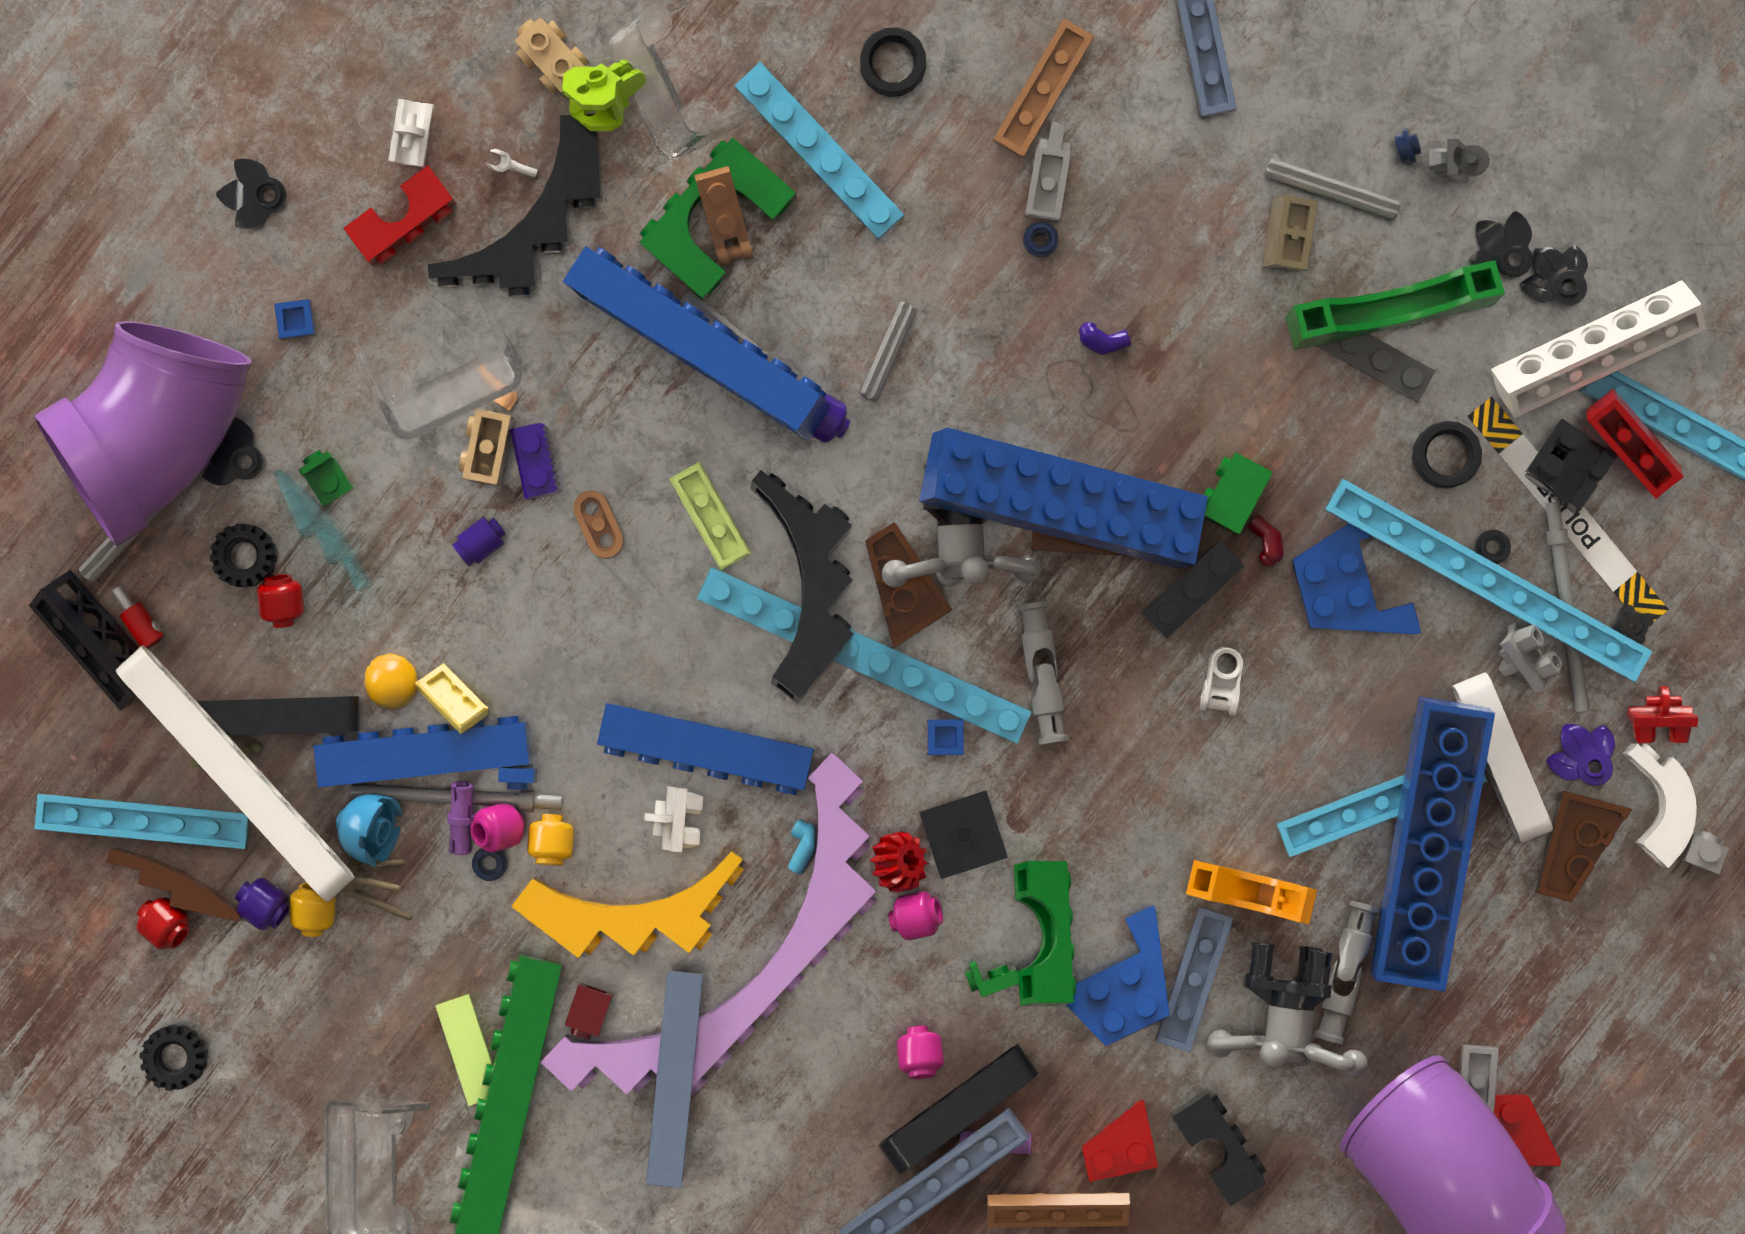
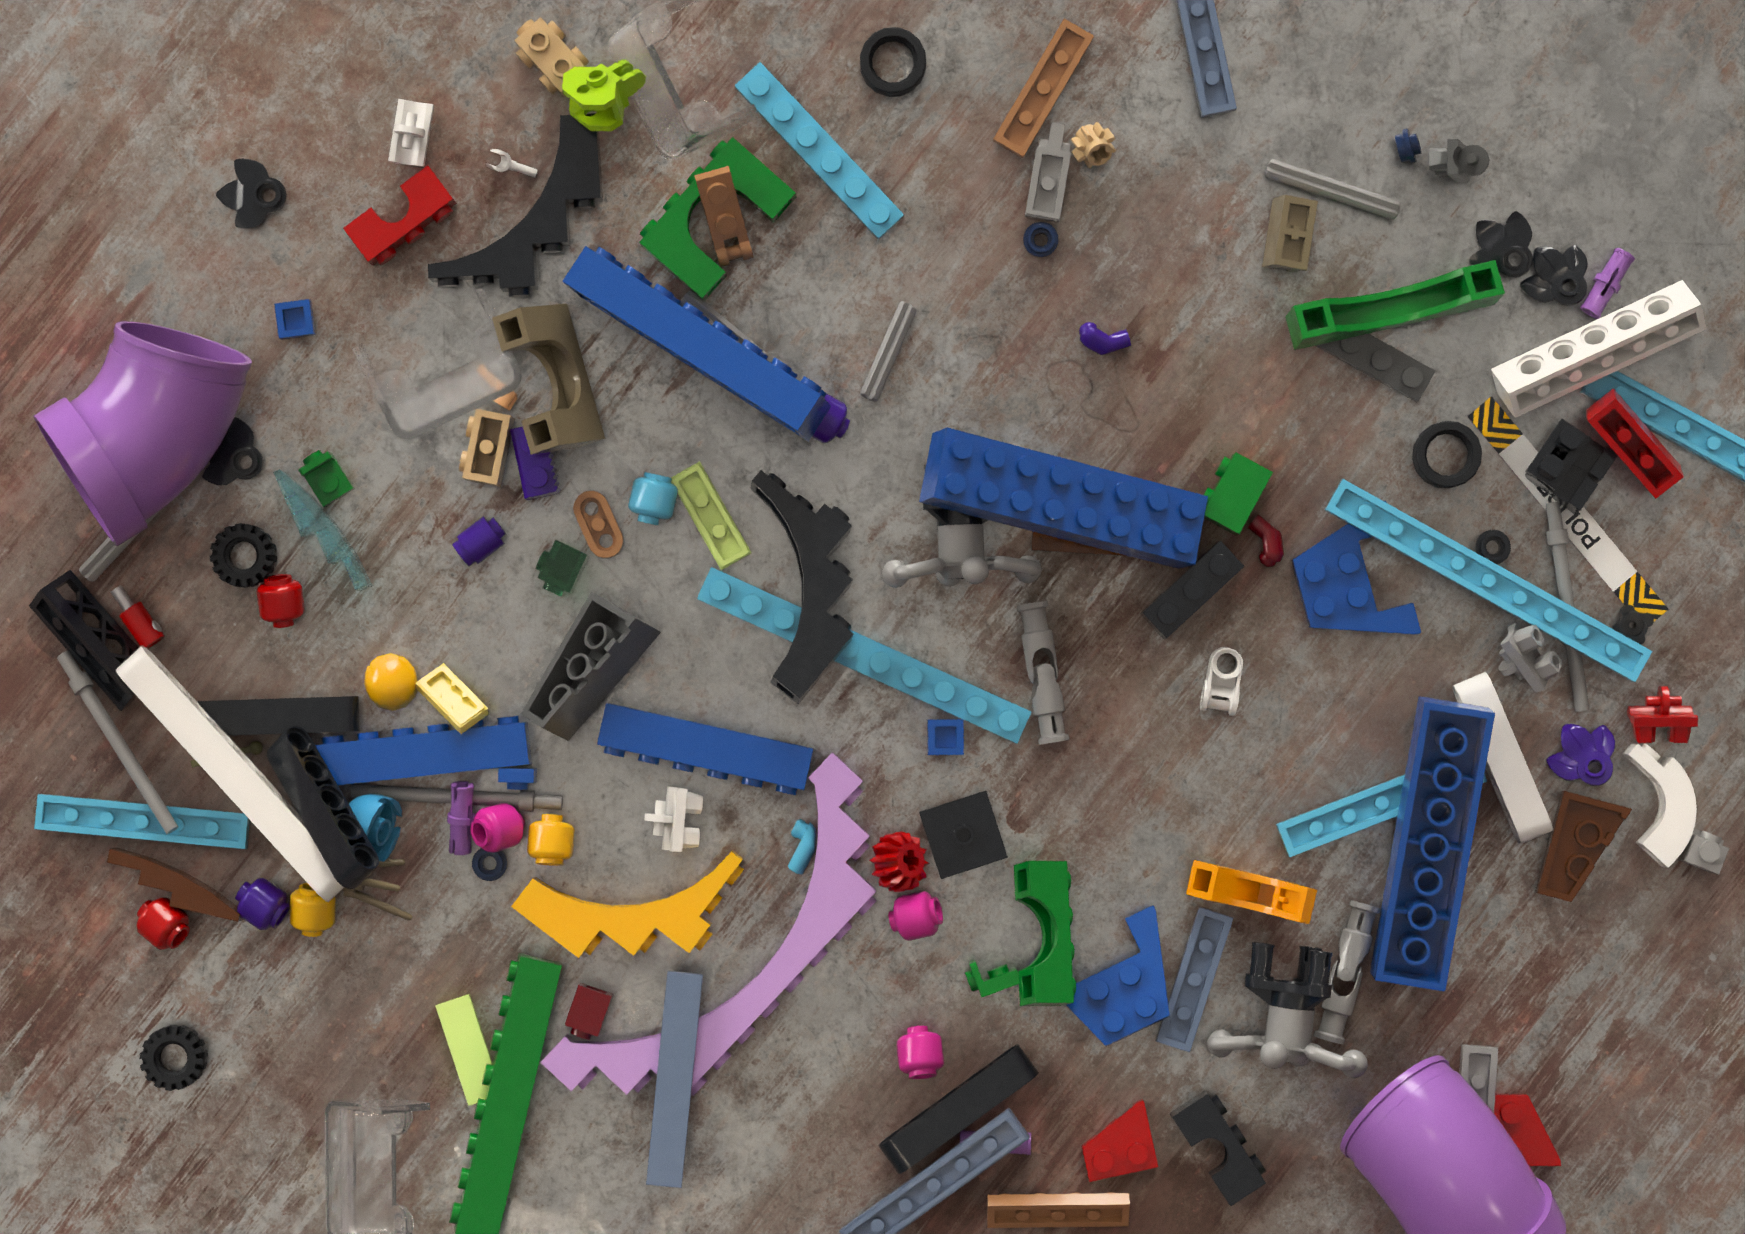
reddish brown wing [865,522,952,648] -> none
none -> light grey bar [57,651,179,834]
none -> black beam [267,726,379,889]
none -> dark tan arch [492,304,605,455]
none -> dark grey wedge [521,592,661,741]
none -> clear green brick [536,540,590,597]
none -> medium azure head [628,472,678,525]
none -> tan gear [1071,122,1116,168]
none -> medium lavender pin [1580,248,1635,319]

